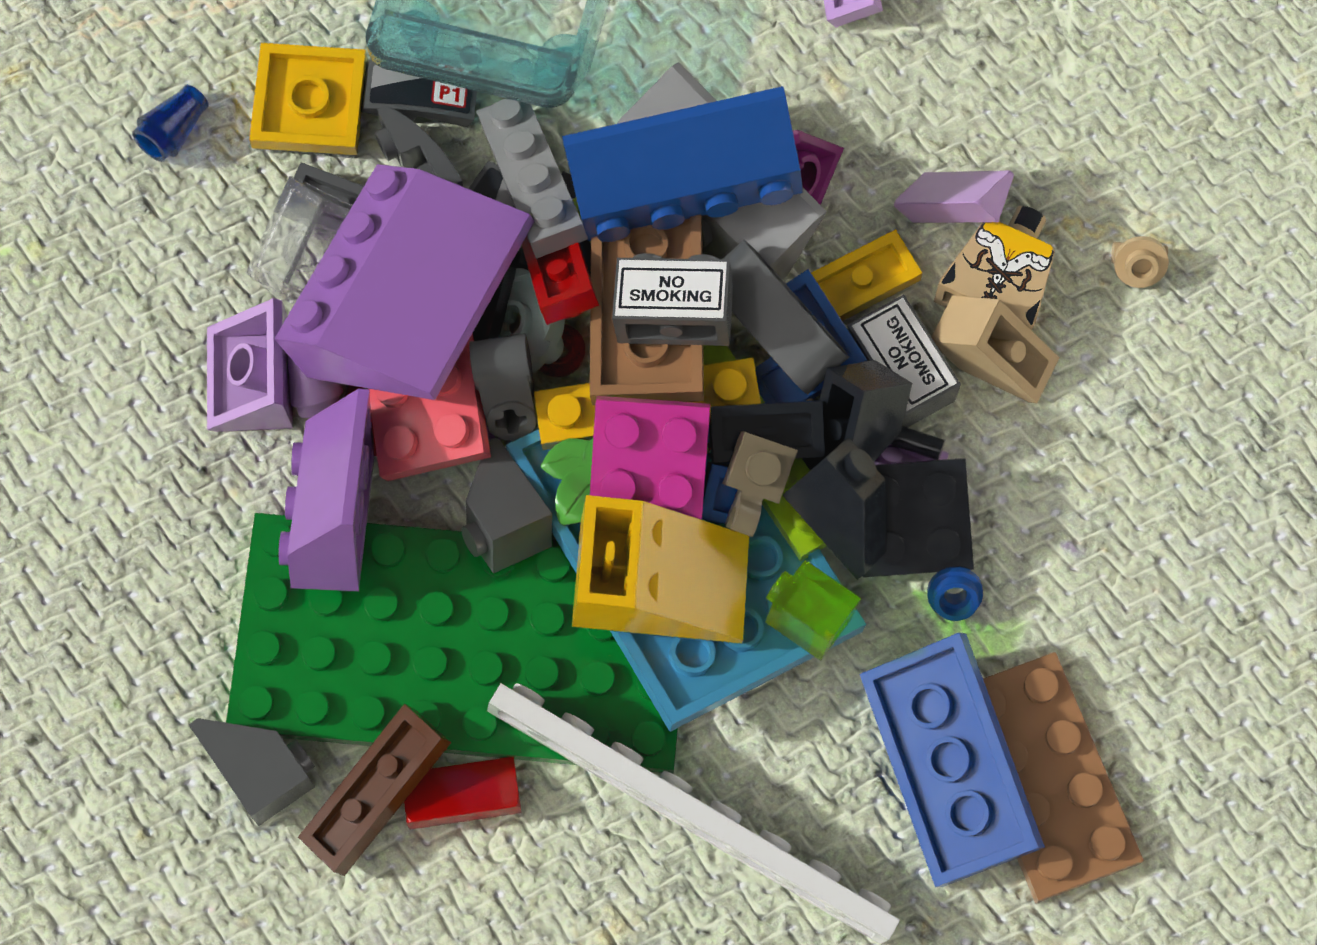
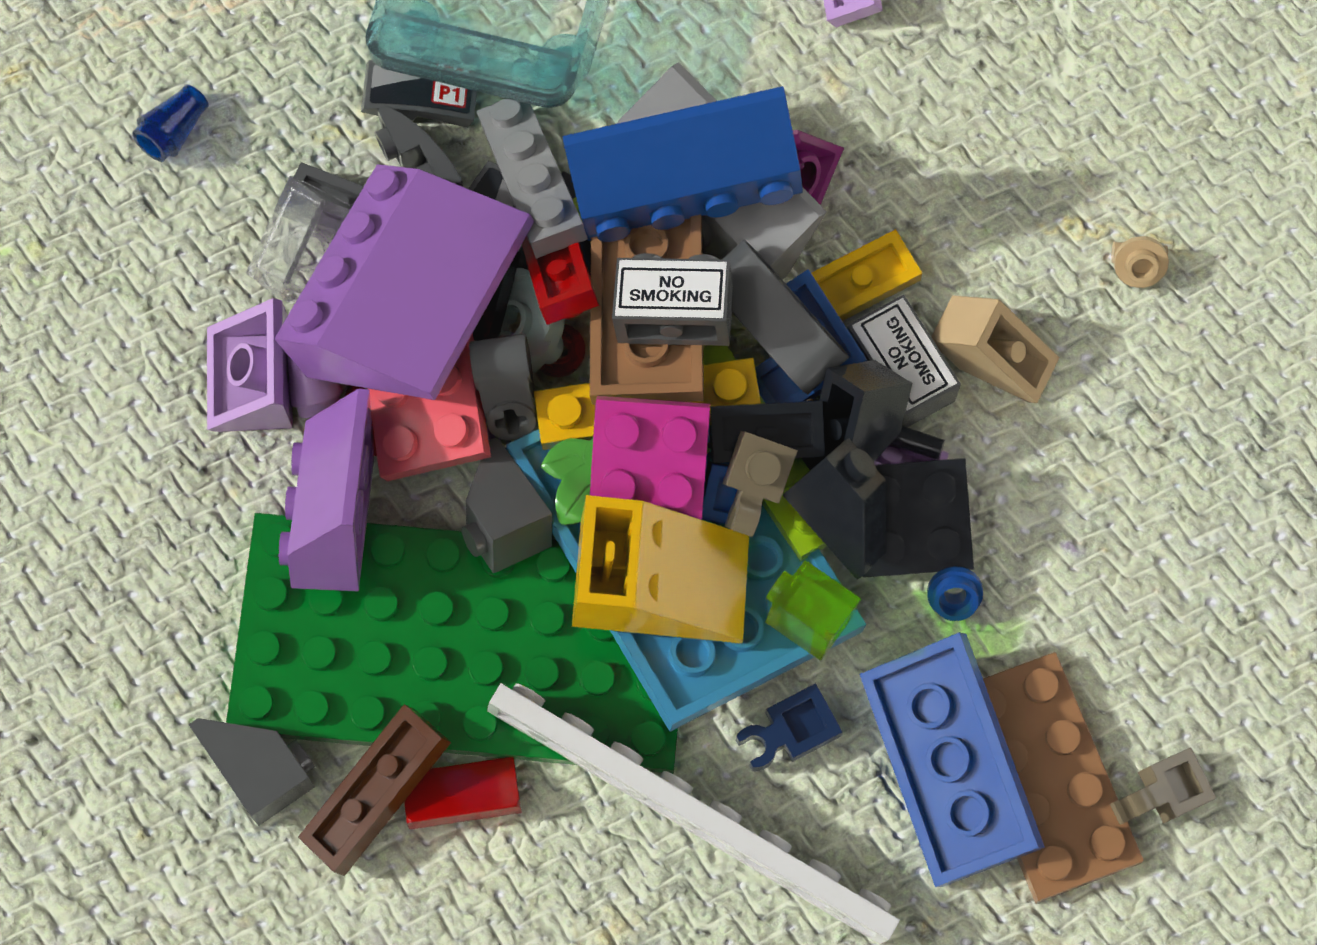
yellow plate [249,43,368,155] -> none
lavender slope [894,170,1014,223] -> none
torso [934,206,1055,330] -> none
none -> dark blue plate [736,683,843,772]
none -> dark tan plate [1110,747,1217,825]

